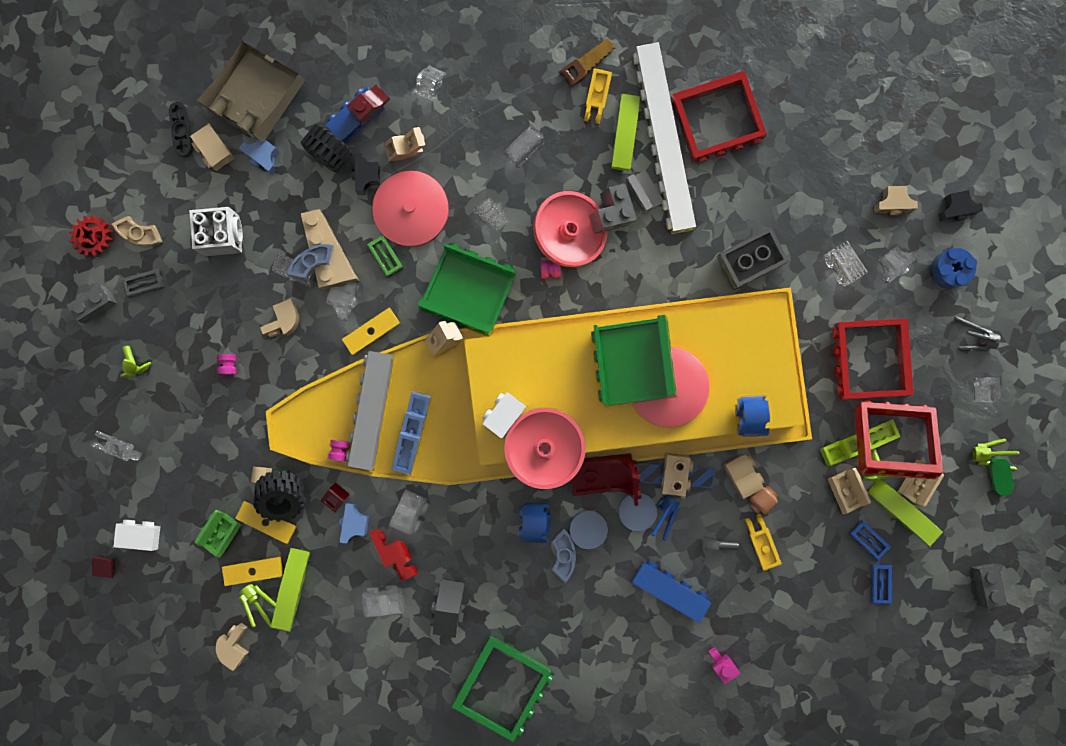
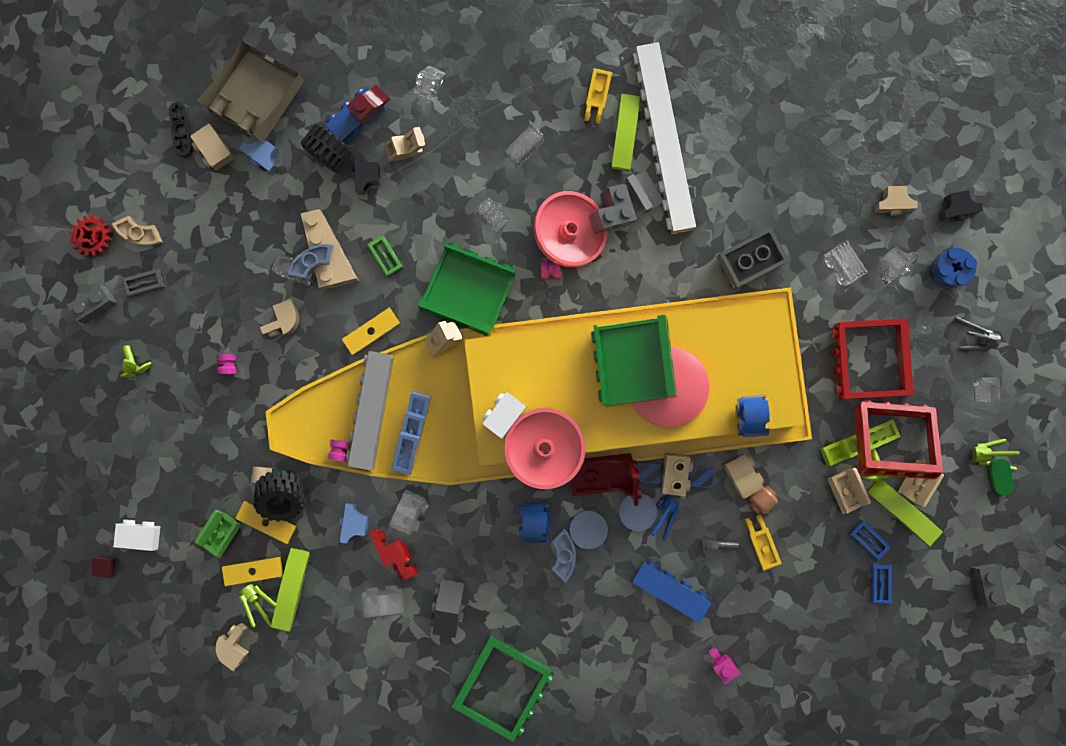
clear hinge [90,430,142,461] -> none
white brick [189,207,243,256] -> none
dark red slope [320,483,350,512] -> none
clear brick [325,281,359,321] -> none
coral dish [372,171,449,247] -> none
piece [559,39,615,87] -> none
red window [671,70,767,163] -> none

